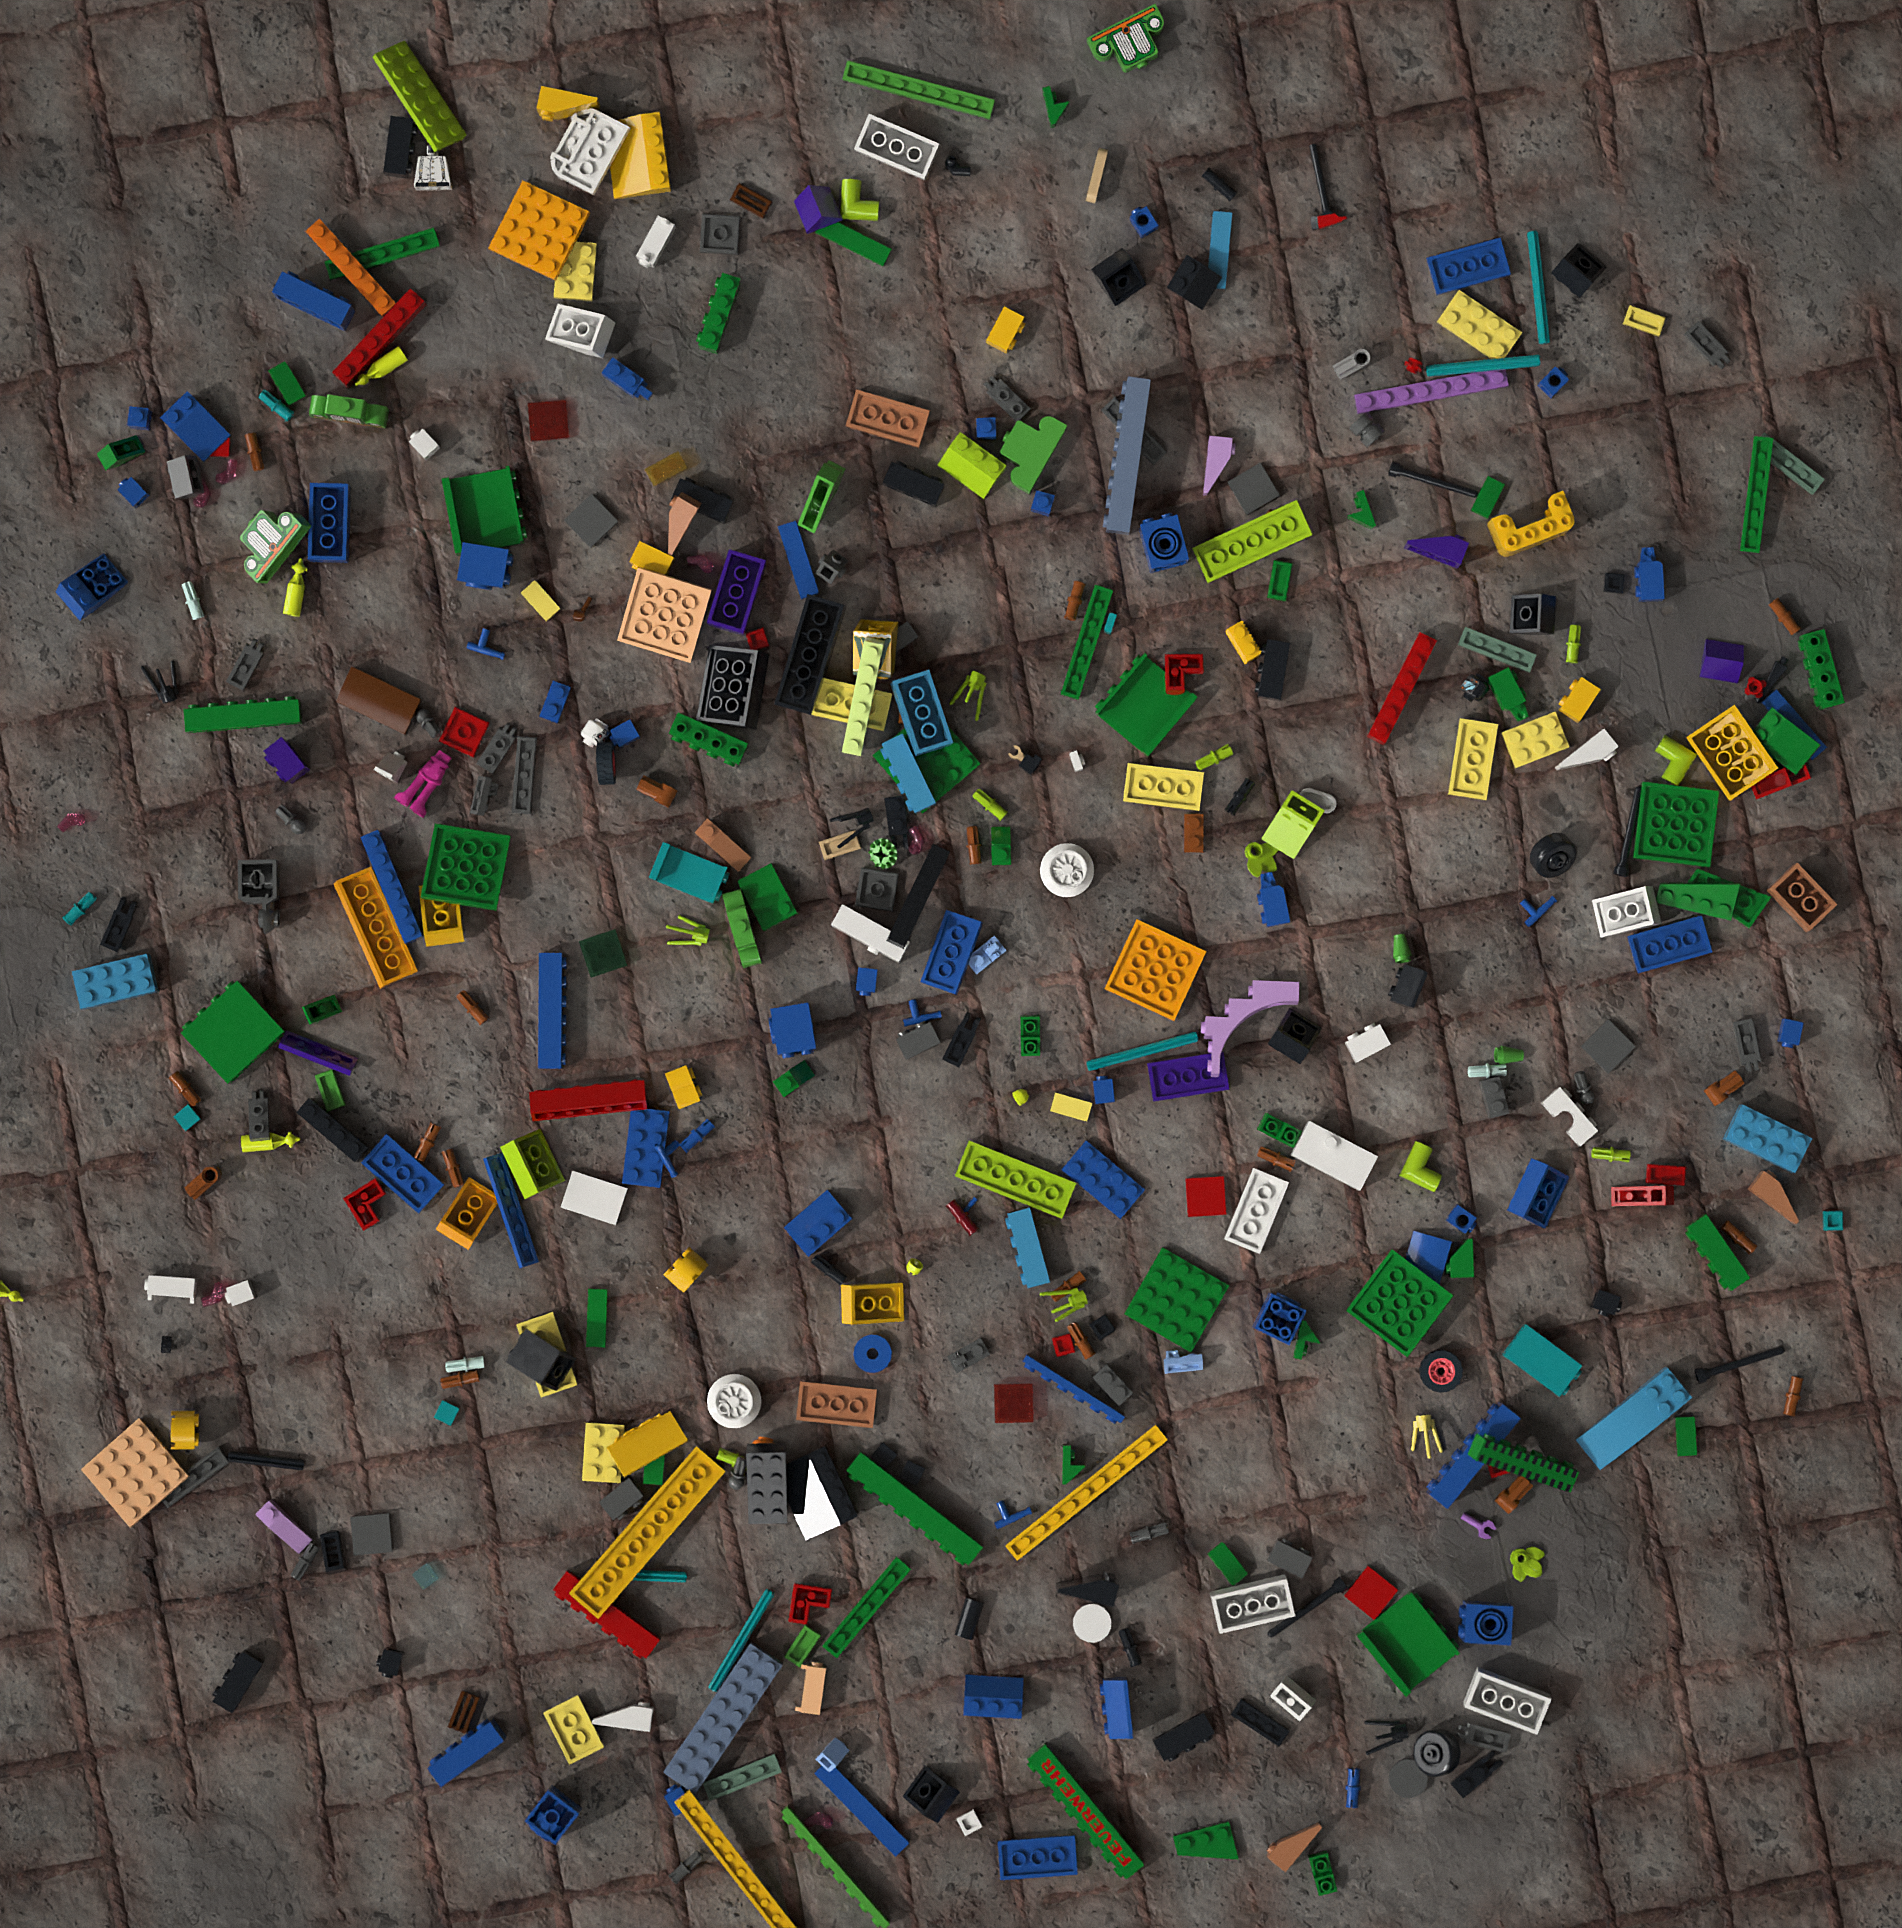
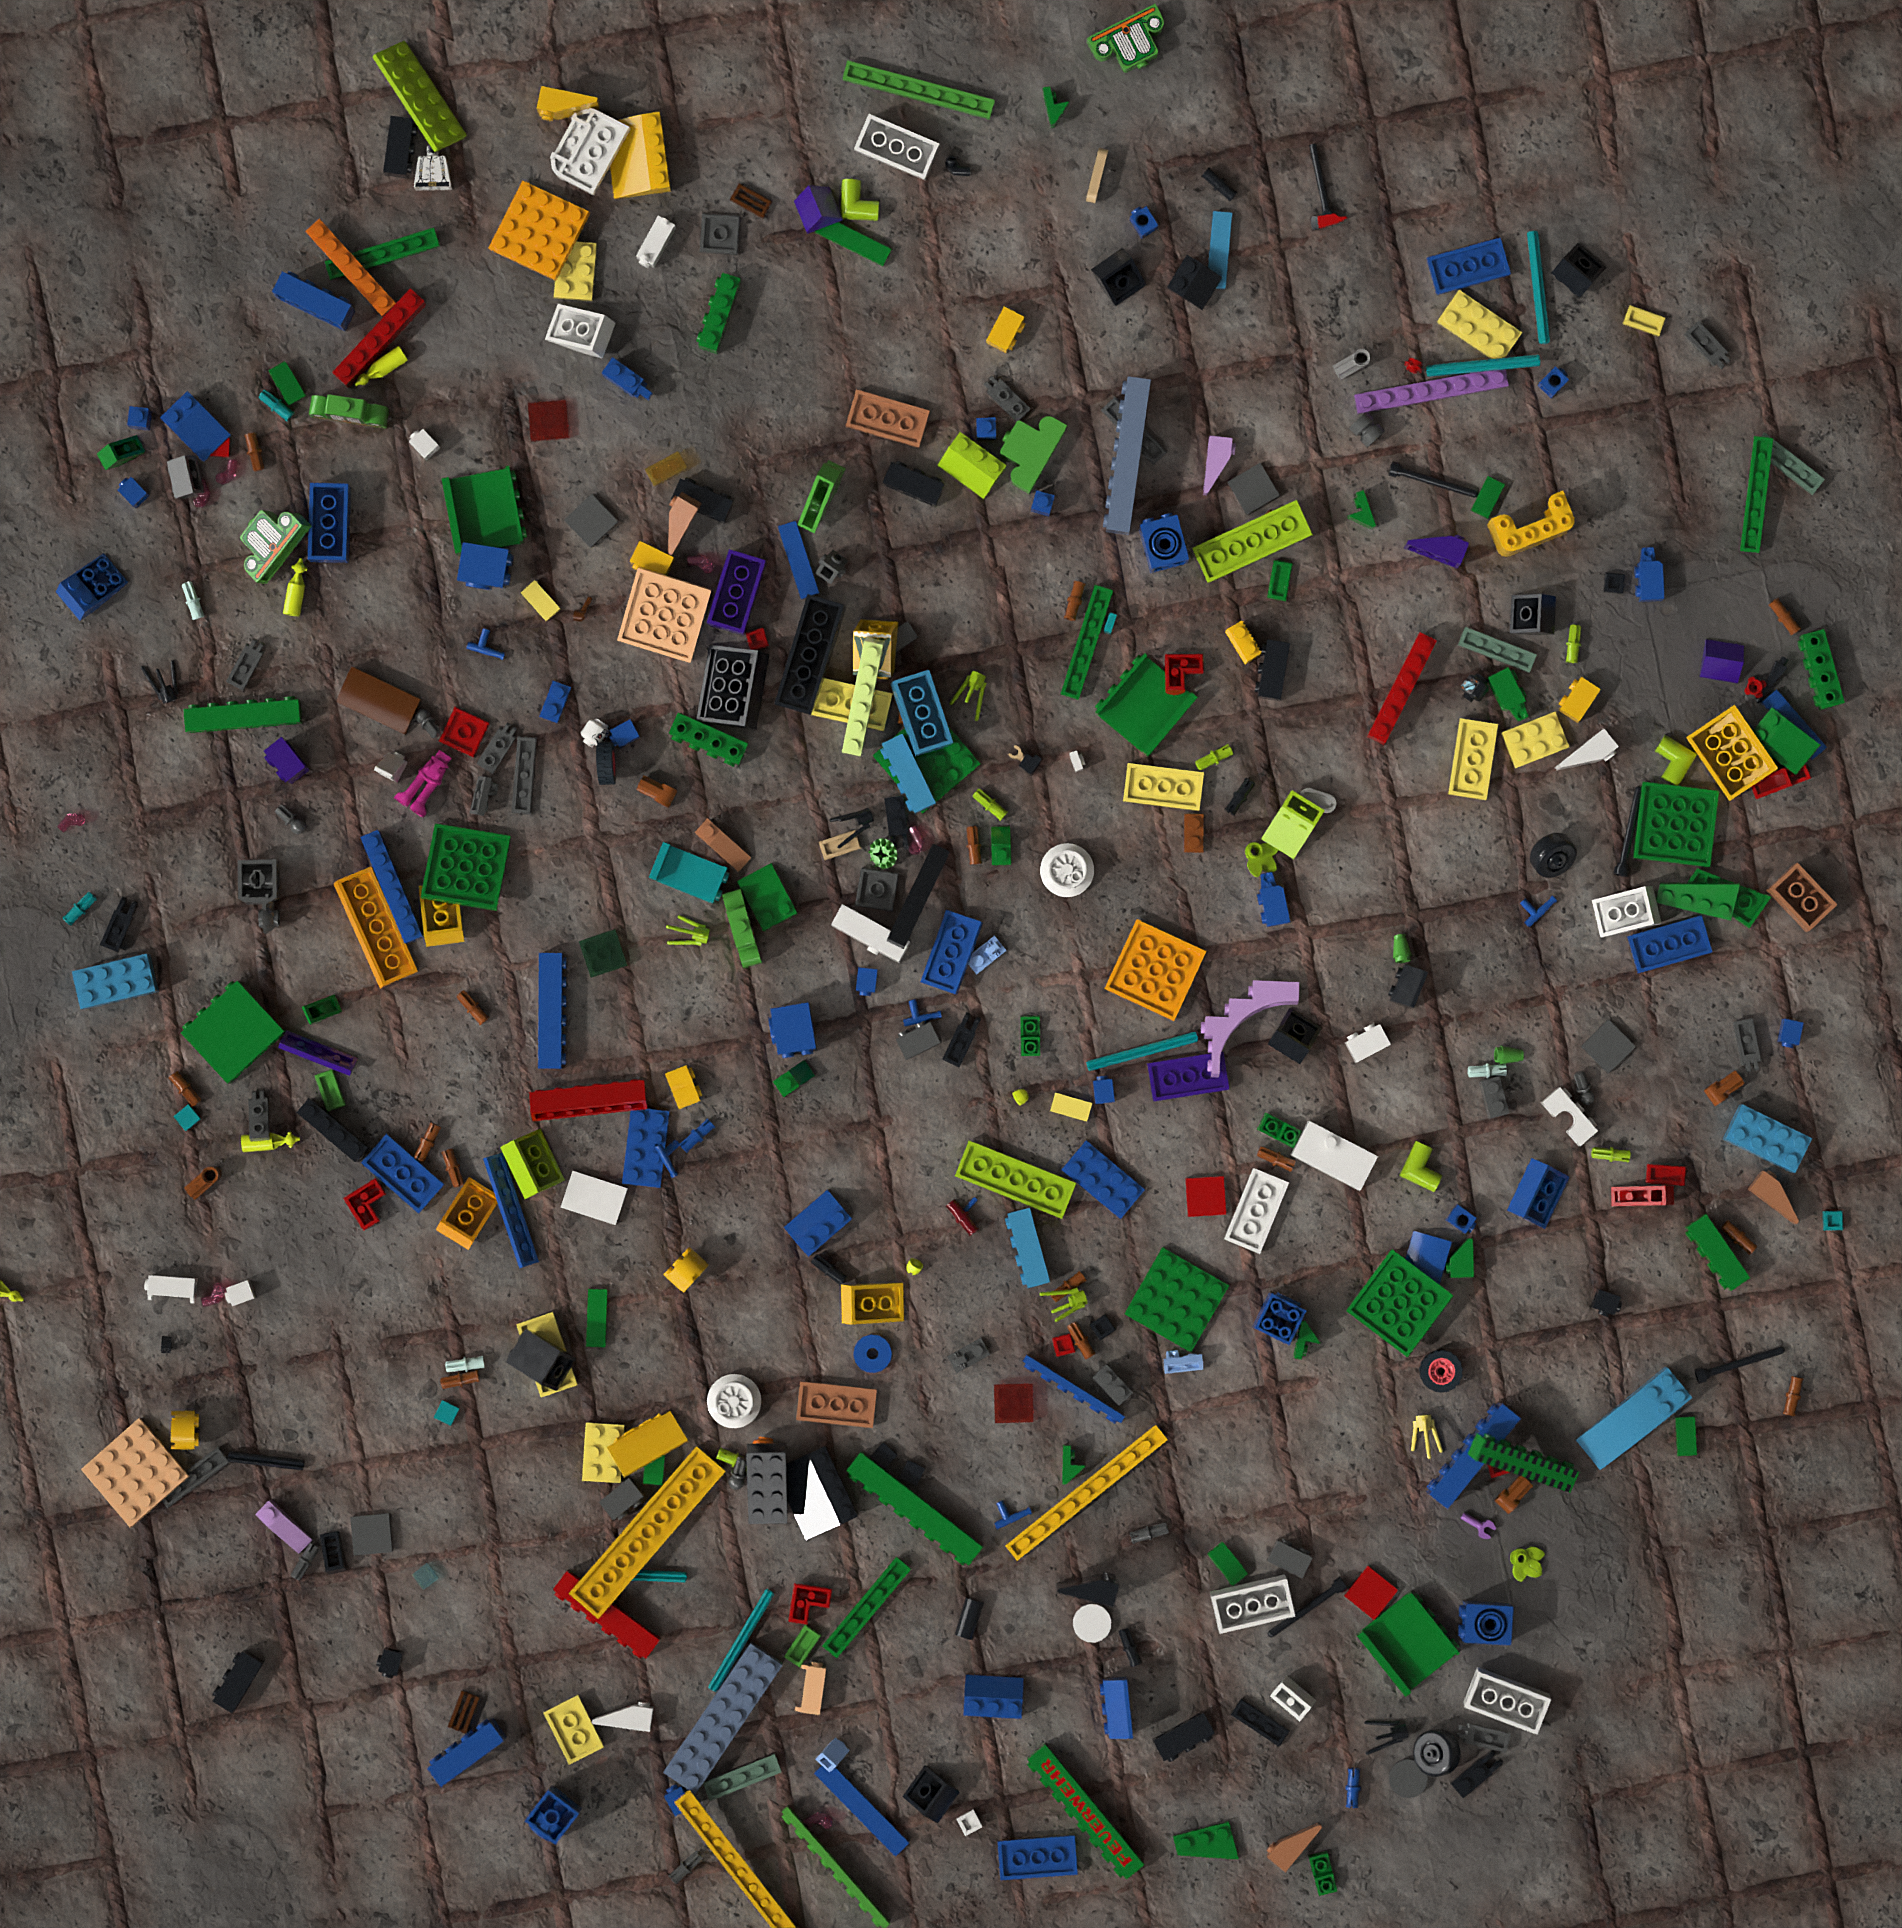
teal panel [1502,1324,1582,1397] -> none

